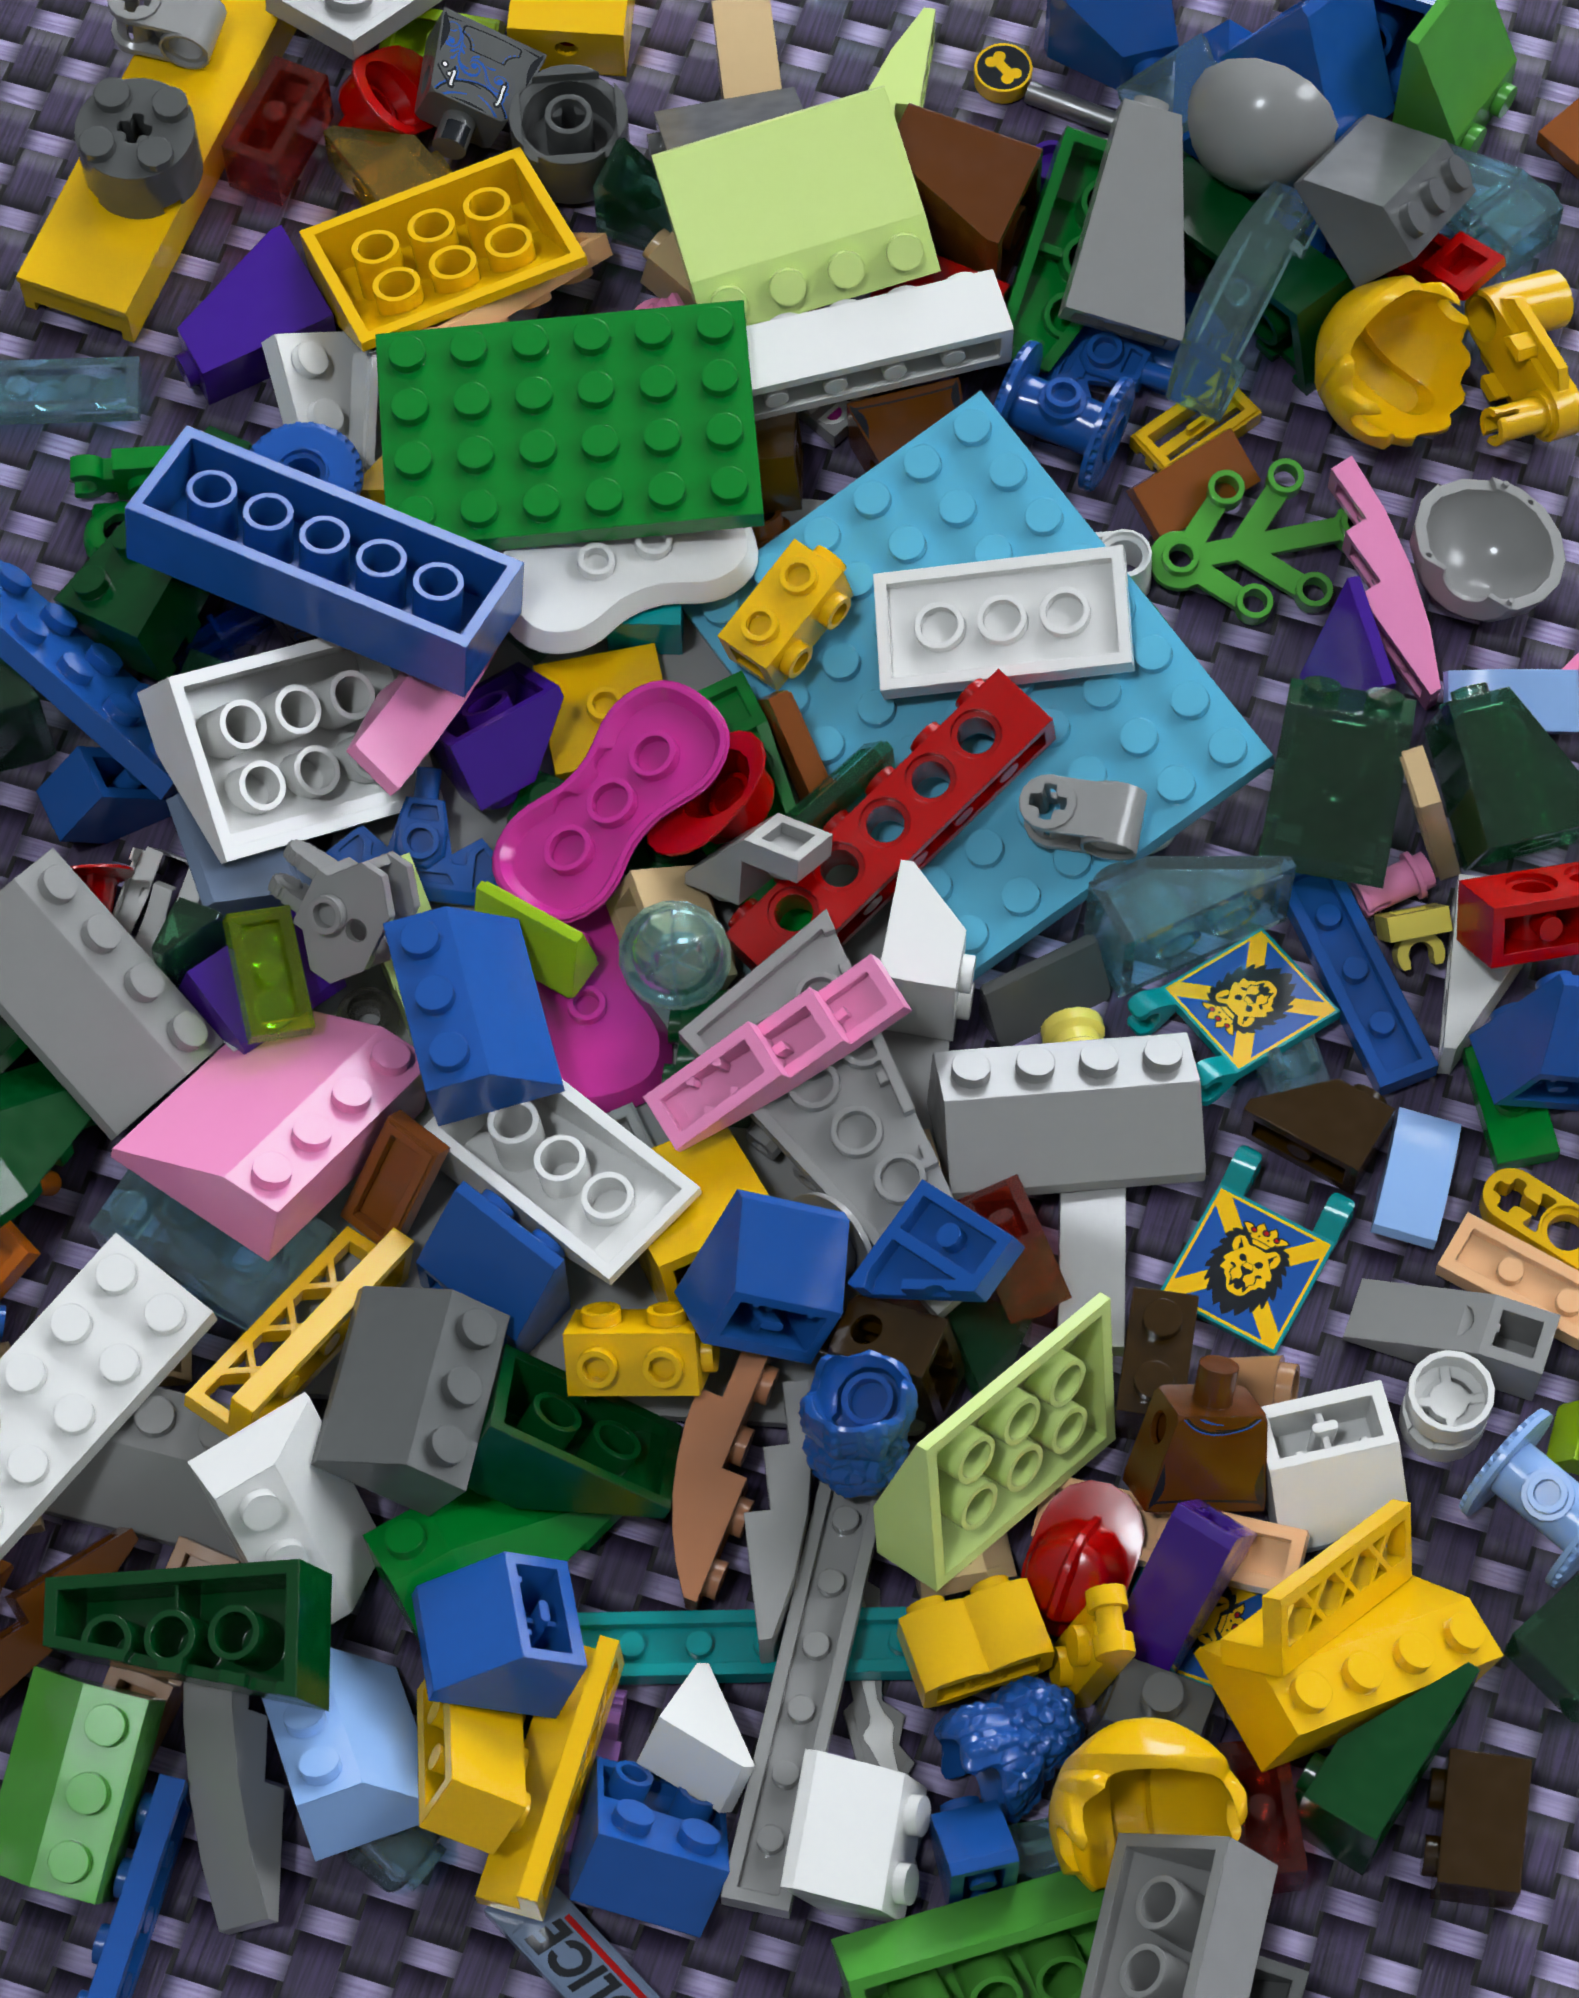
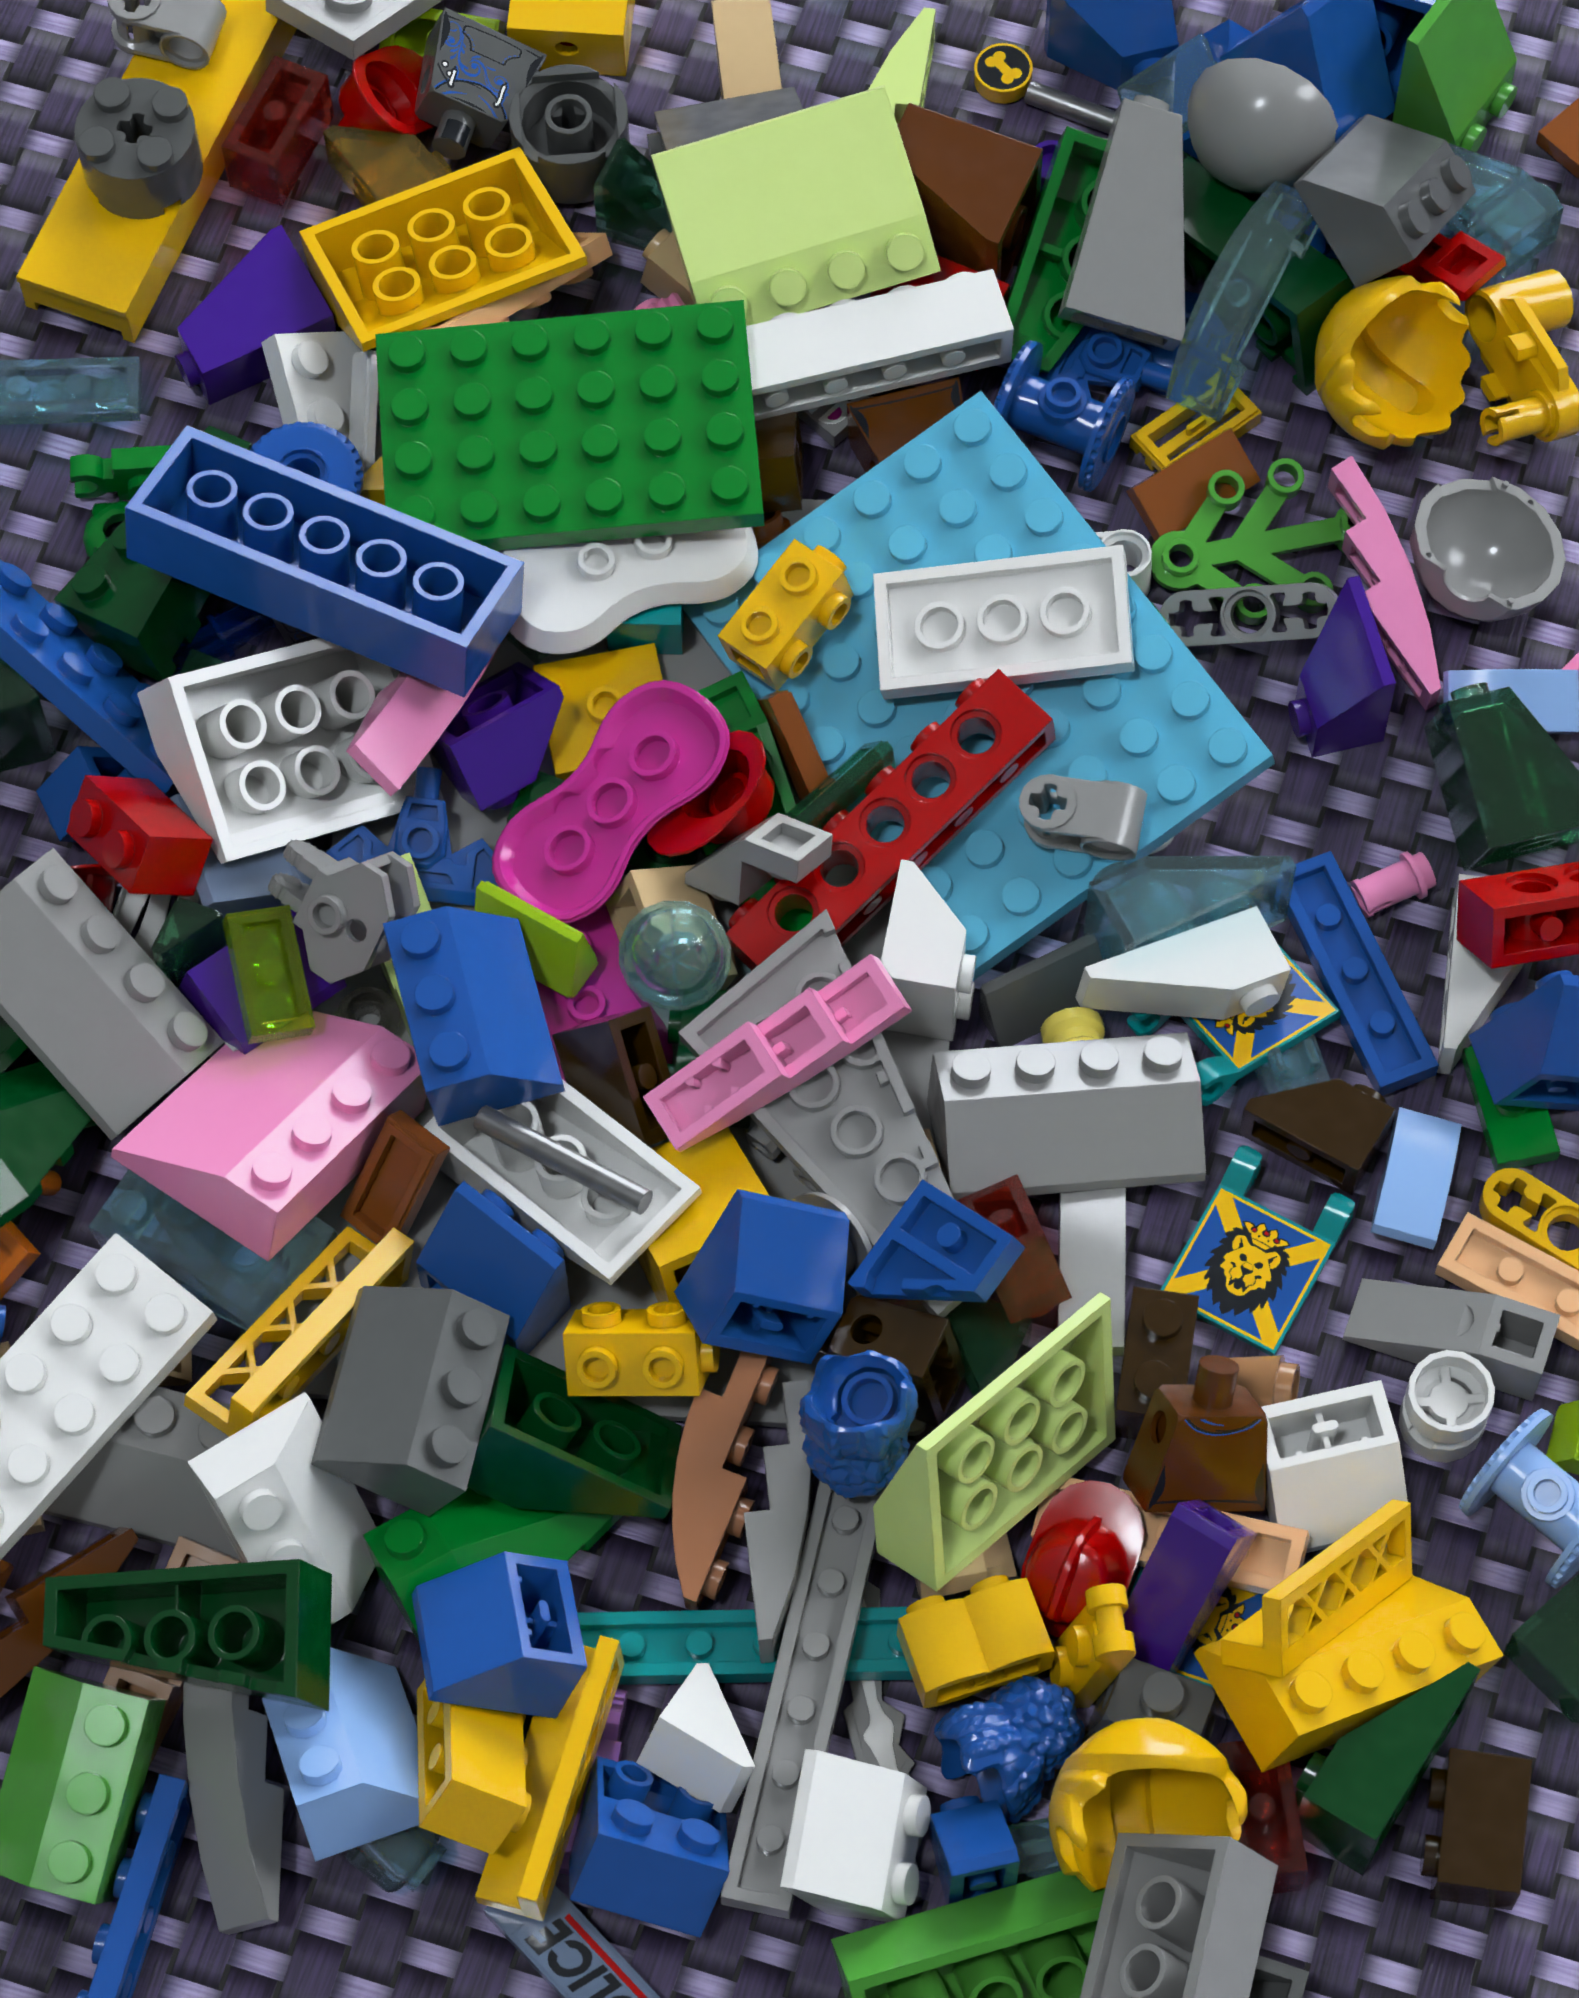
clear green slope [1256,676,1417,888] -> none
light yellow tile [1374,903,1453,971] -> none
tan tile [1399,745,1461,881] -> none
none -> red brick [66,775,213,896]
none -> flat silver bar [473,1105,653,1215]
none -> dark brown slope [552,1006,671,1146]
none -> white slope [1075,906,1291,1020]
none -> light grey beam [1160,582,1338,647]

